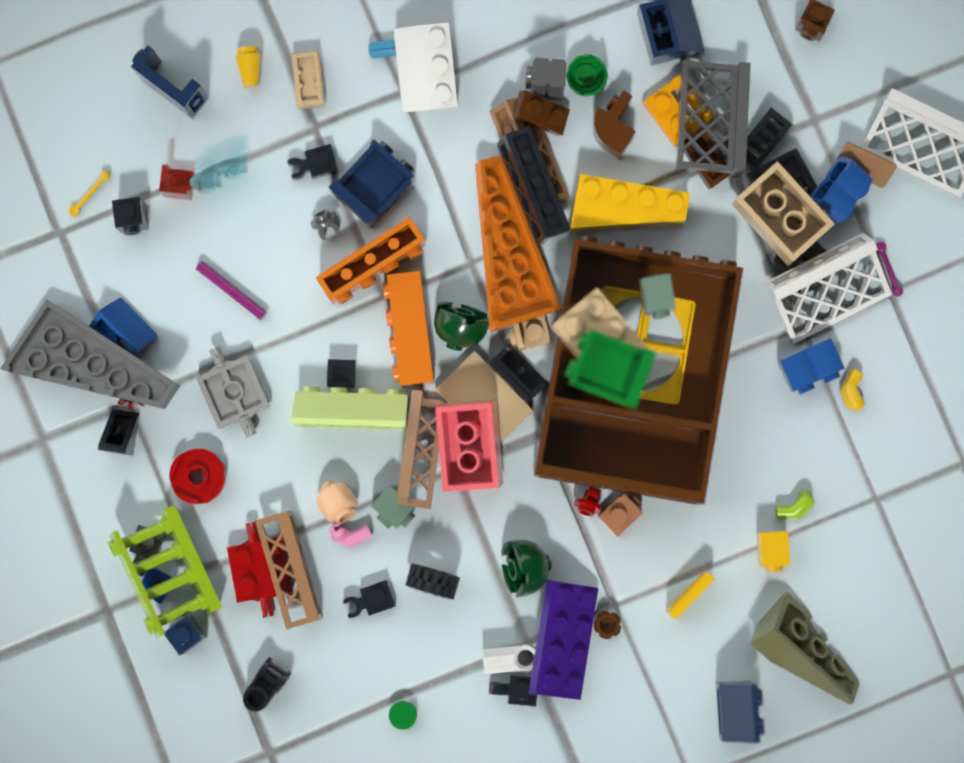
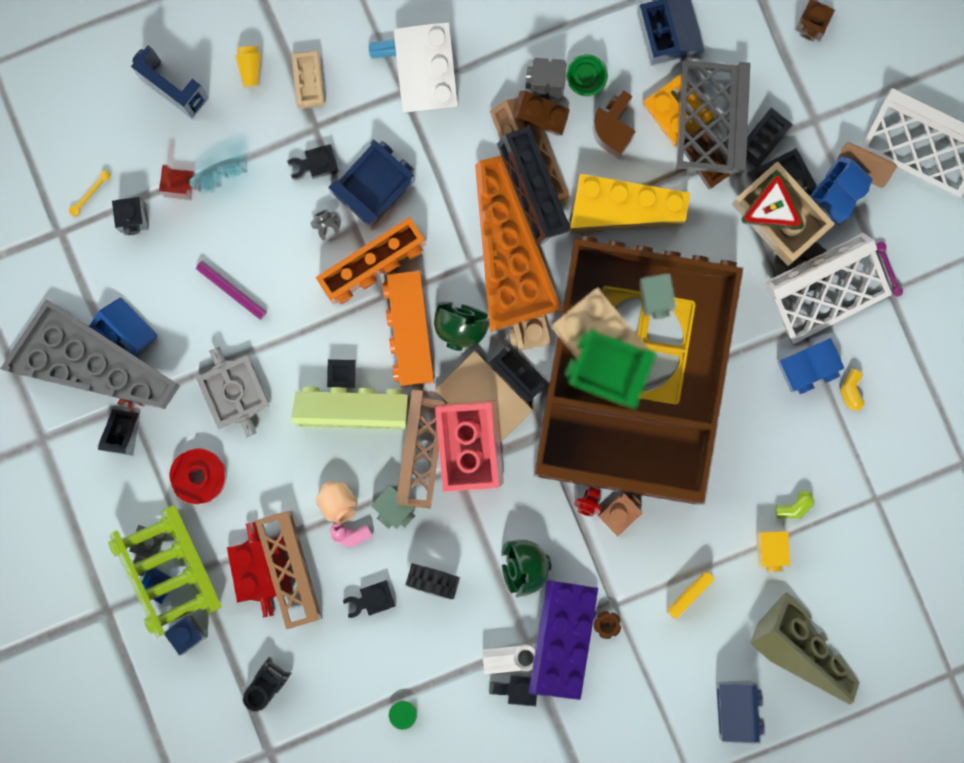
none -> piece [741,172,805,230]

